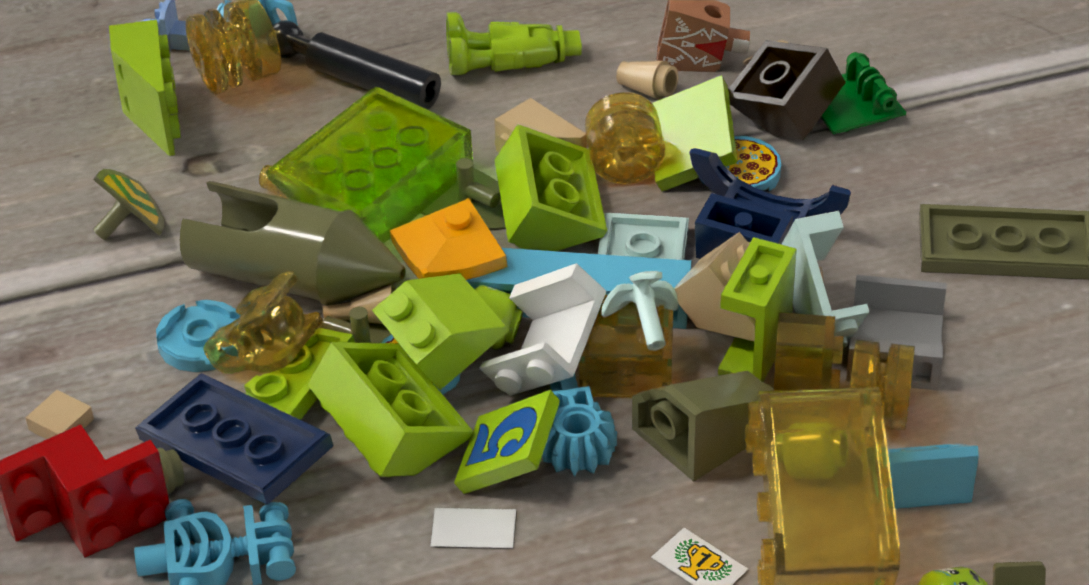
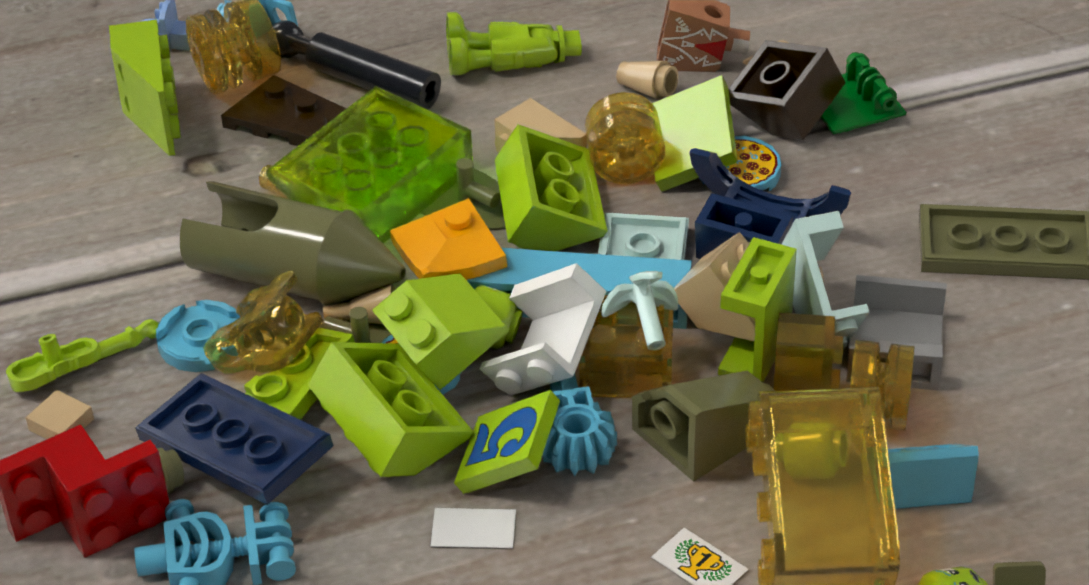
olive shield [93,169,164,240] -> none
none -> lime piece [6,319,159,392]
none -> dark brown wing [221,75,397,165]

